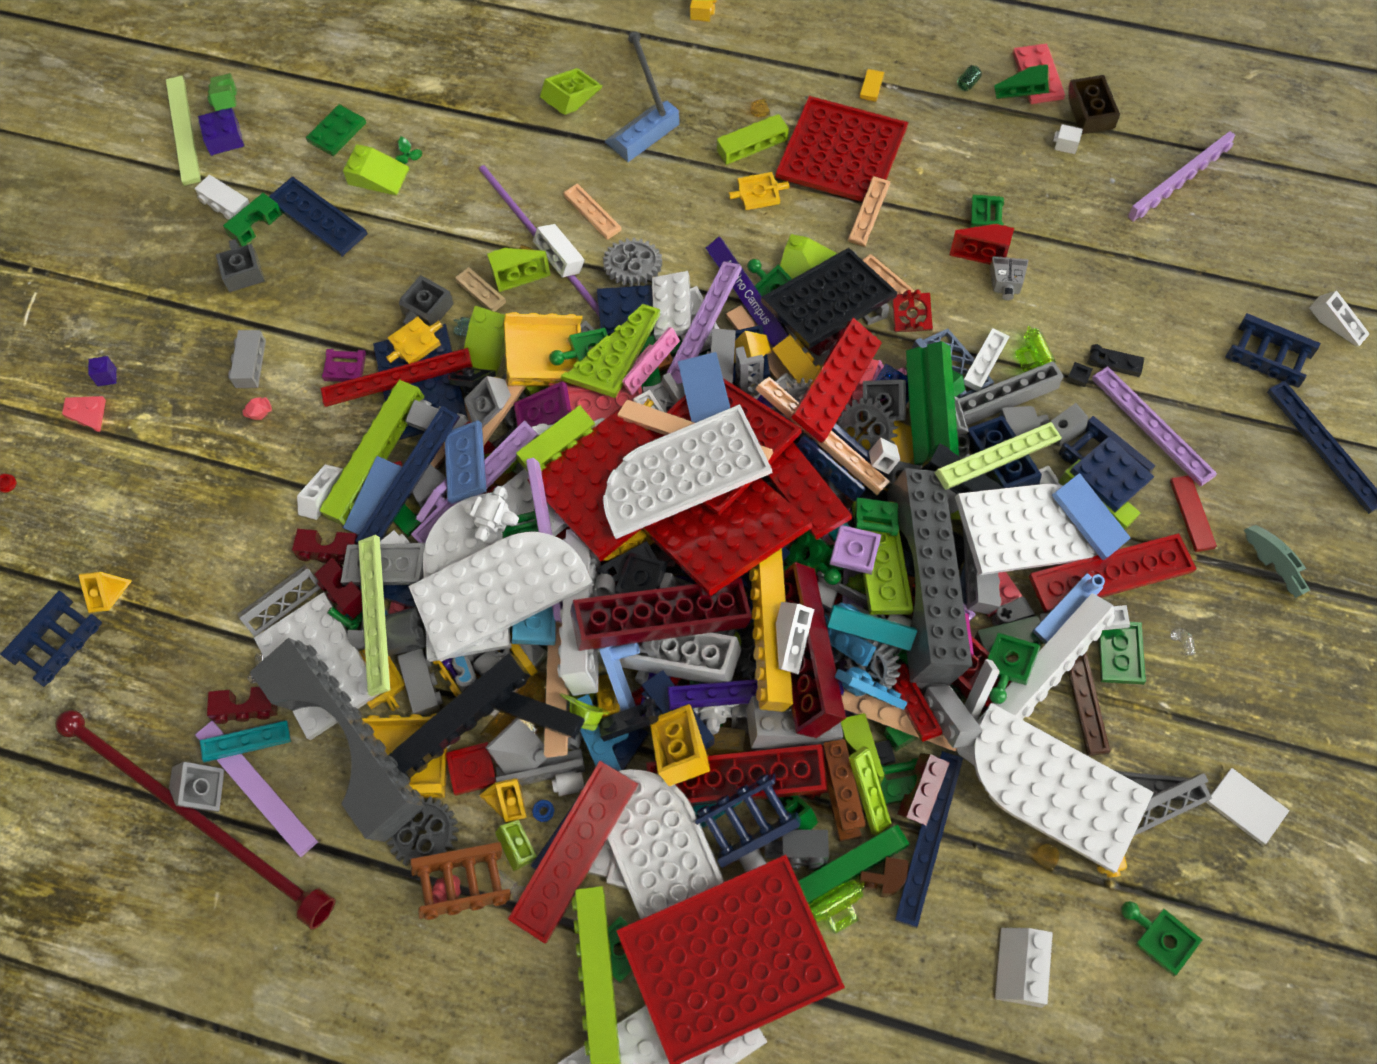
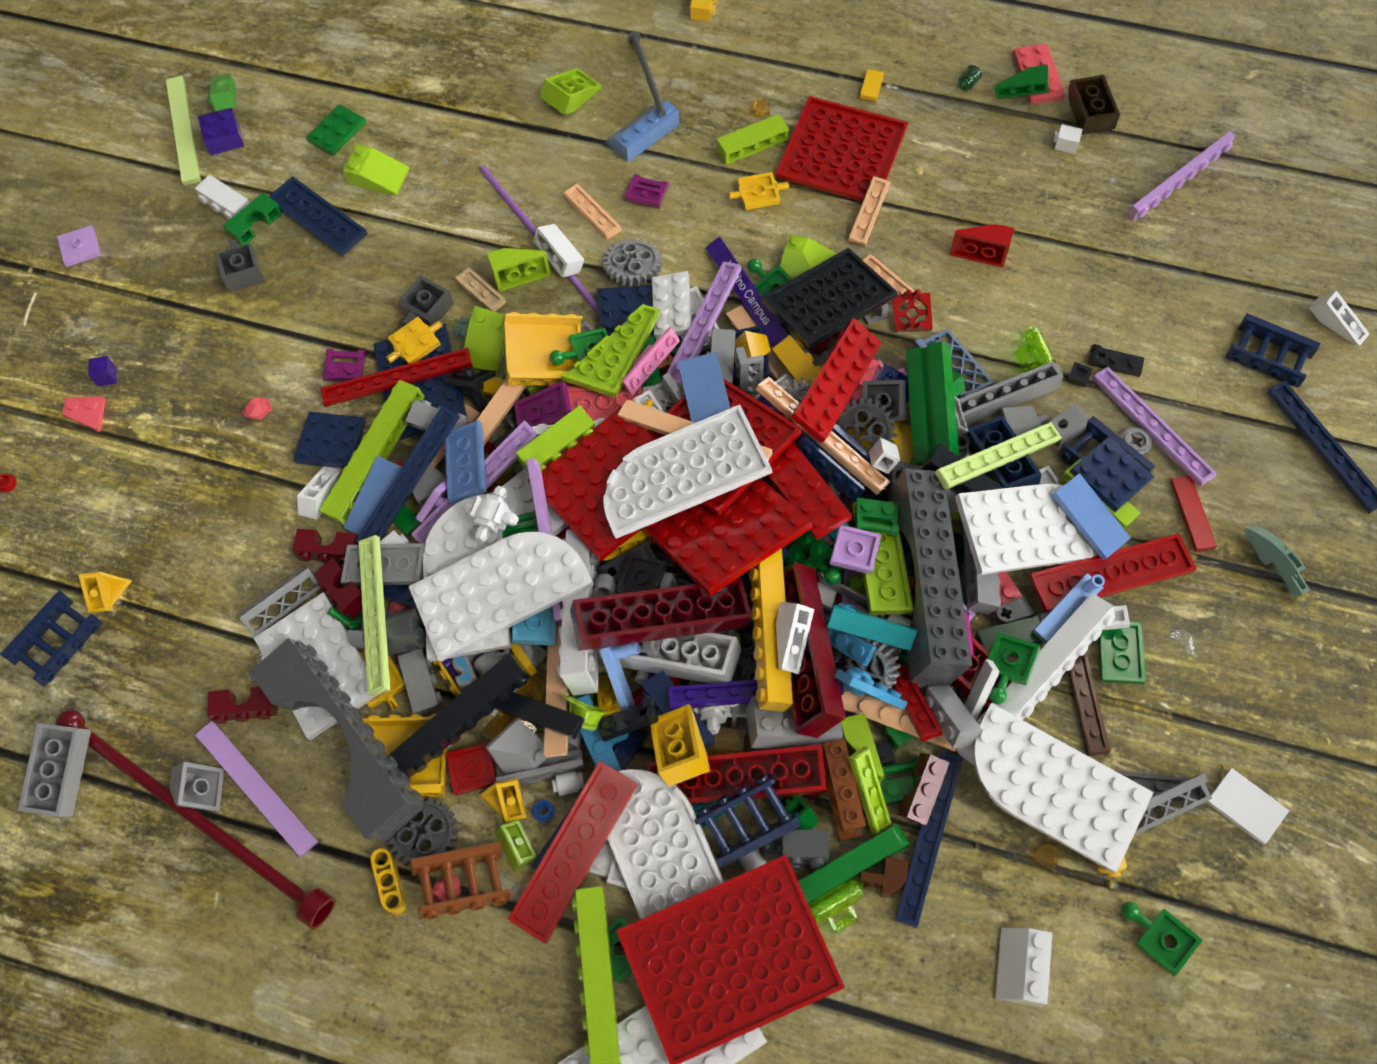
teal tile [200,720,291,762] -> none
light grey brick [228,330,266,388] -> none
green plant [395,136,423,164] -> none
light grey slope [464,376,511,428] -> none
white plate [964,328,1010,391] -> none
green plate [971,194,1004,228] -> none
light grey torso [990,257,1028,300] -> none
none -> light grey brick [18,723,91,817]
none -> lavender plate [57,225,102,267]
none -> dark blue plate [293,412,366,468]
none -> yellow beam [371,848,407,915]
none -> magenta plate [625,174,669,208]
none -> light grey gear [1121,427,1152,456]

